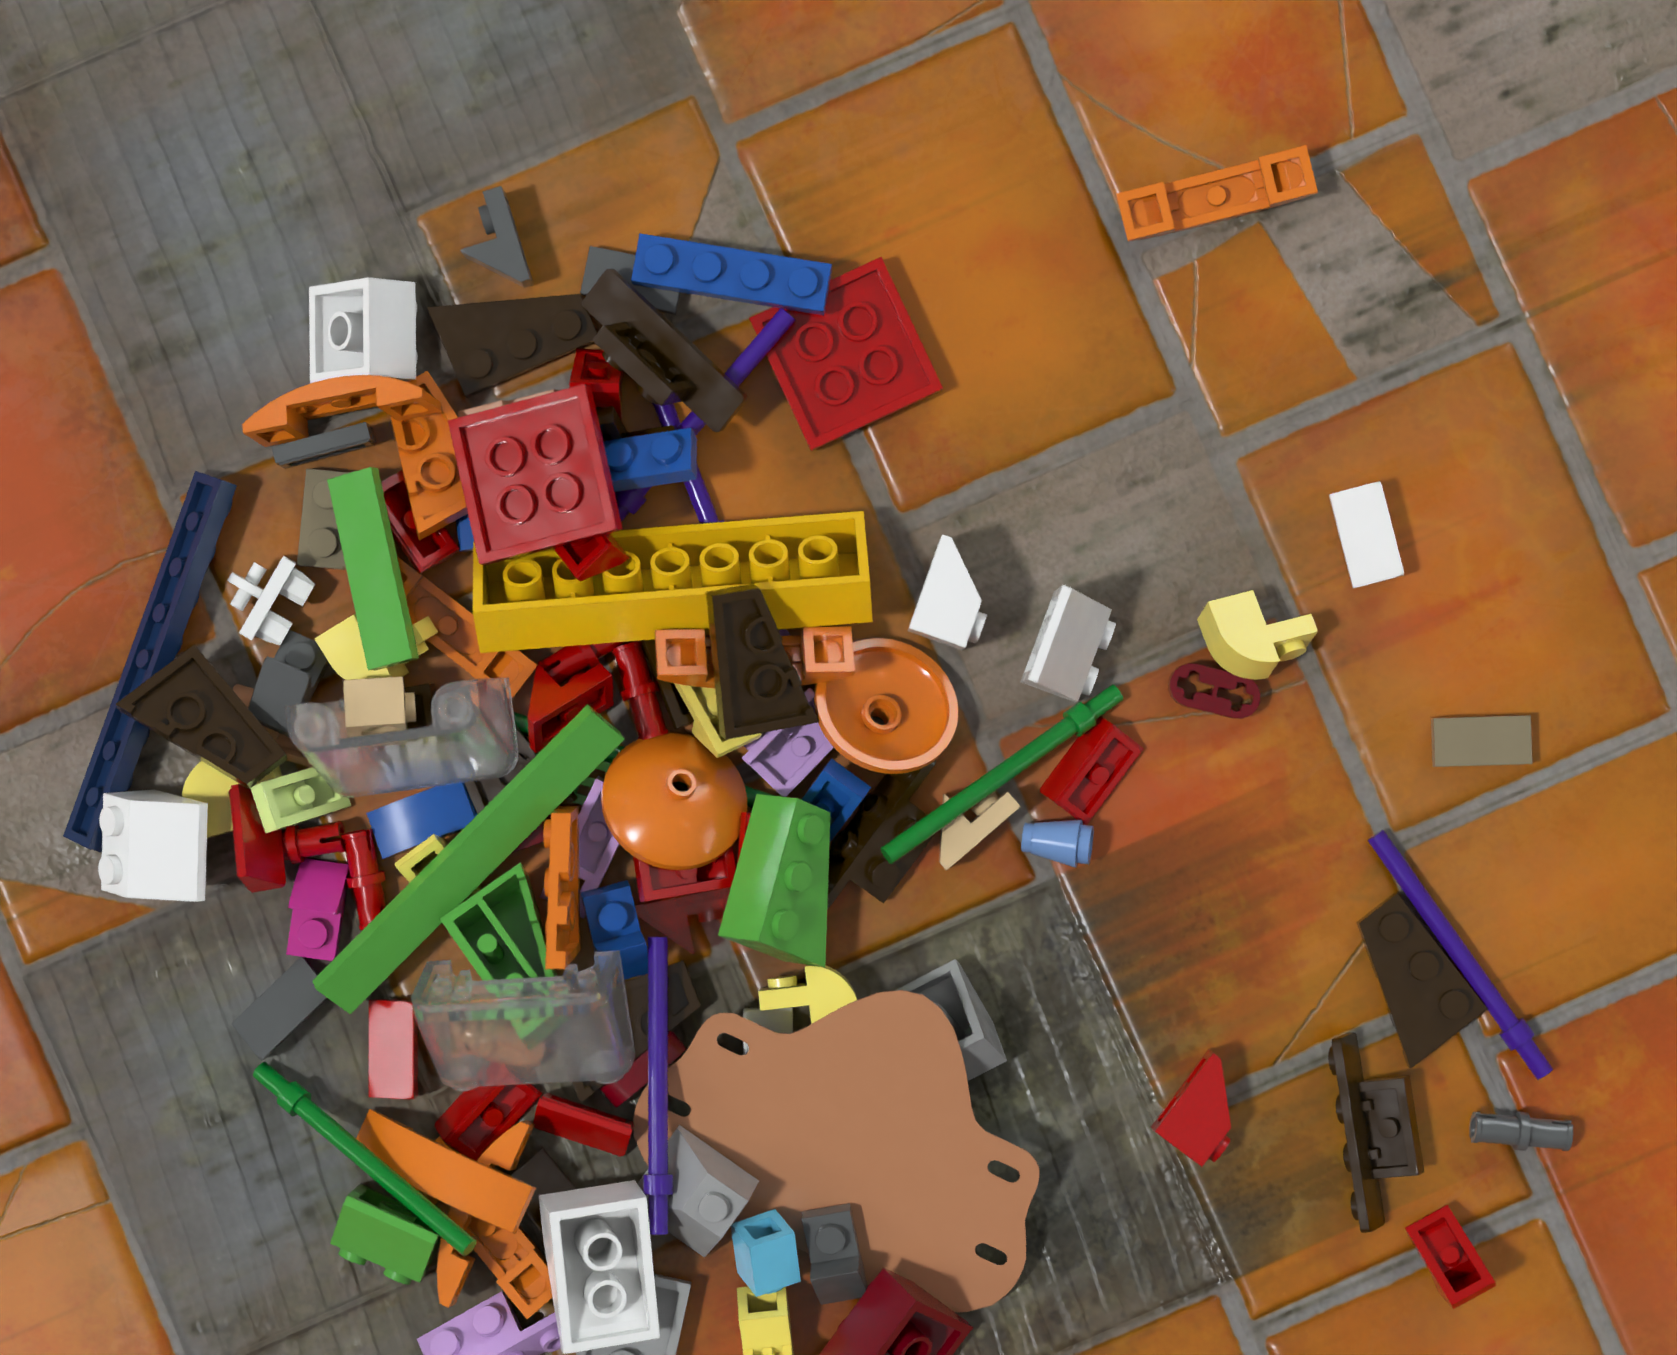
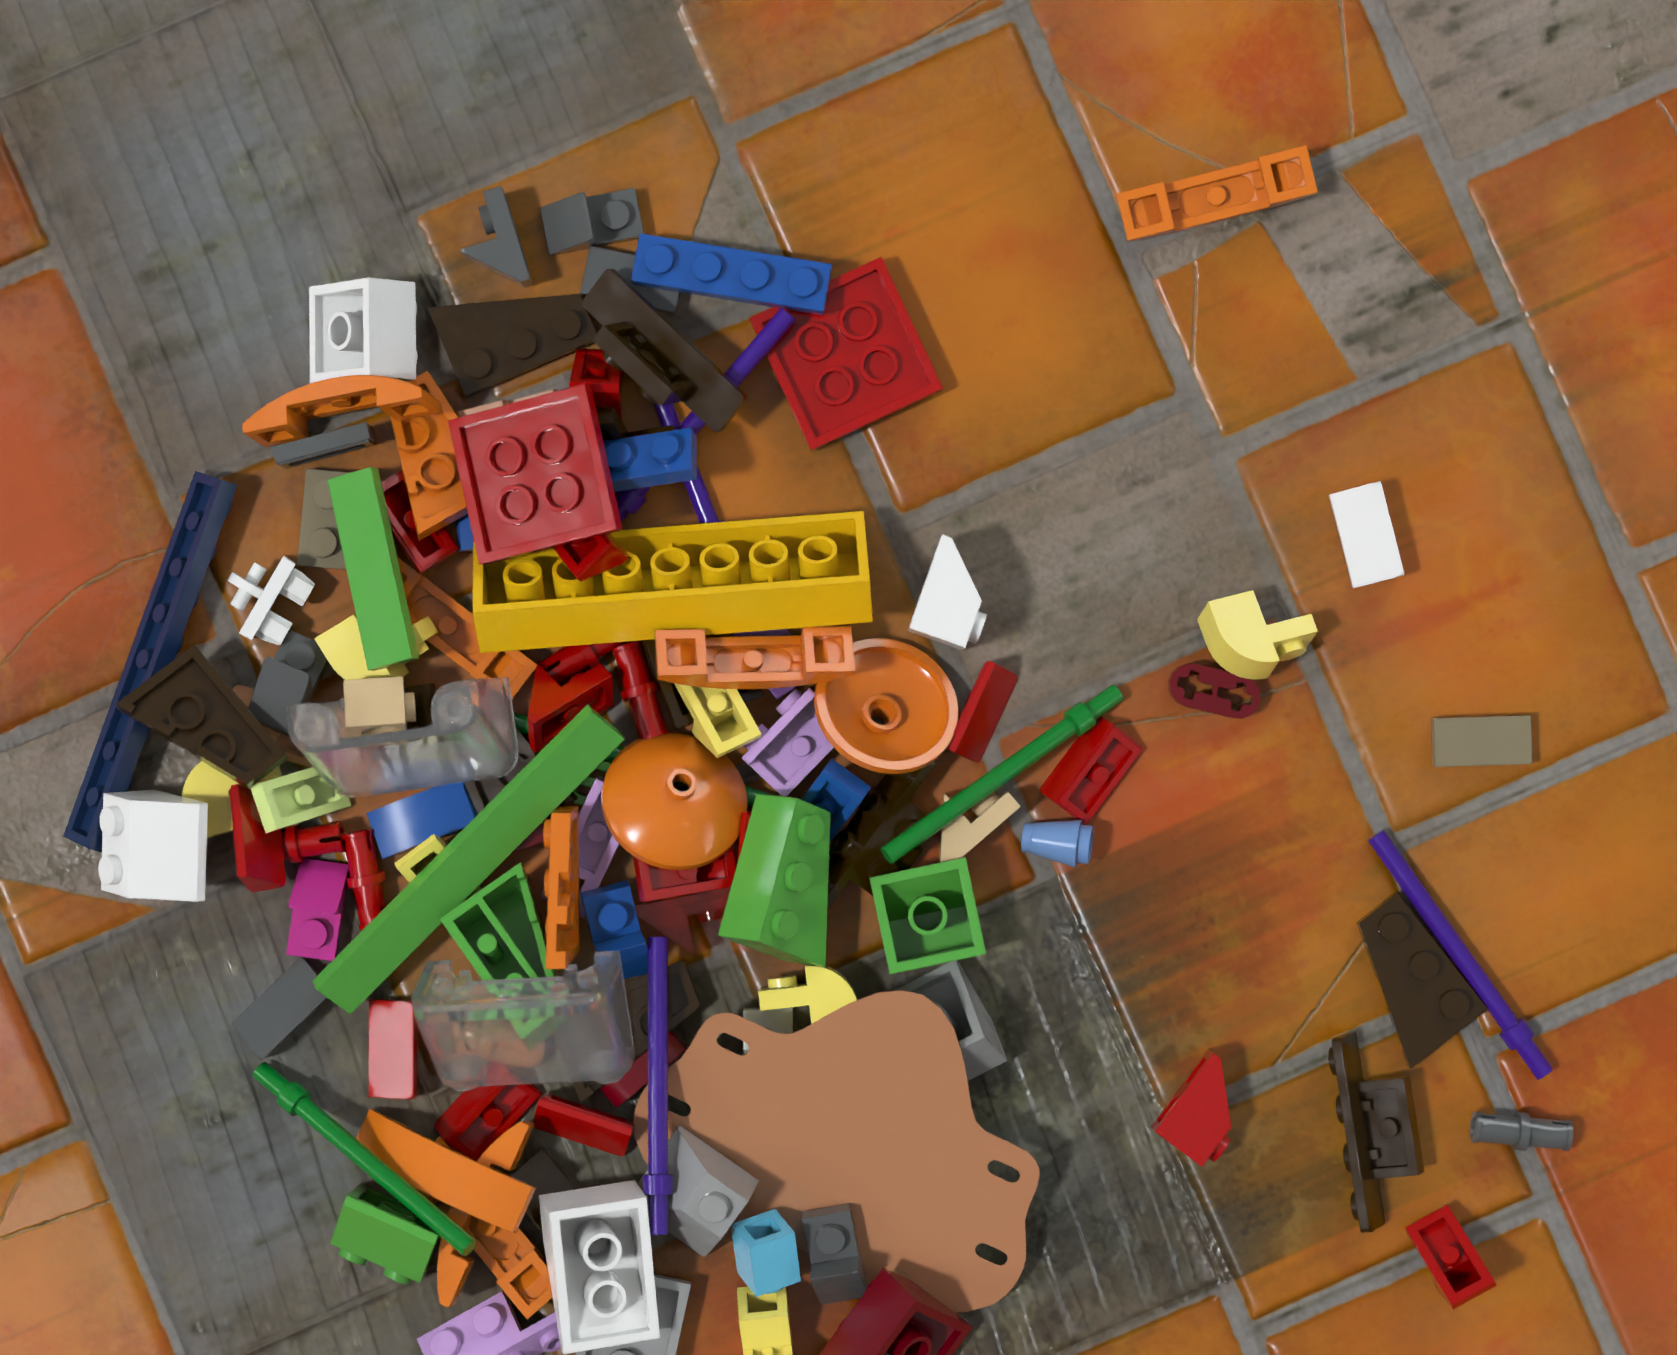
dark brown wing [706,584,819,739] -> none
white slope [1021,585,1116,702] -> none
none -> dark grey slope [540,188,644,256]
none -> bright green slope [869,857,986,974]
none -> red slope [947,661,1018,762]

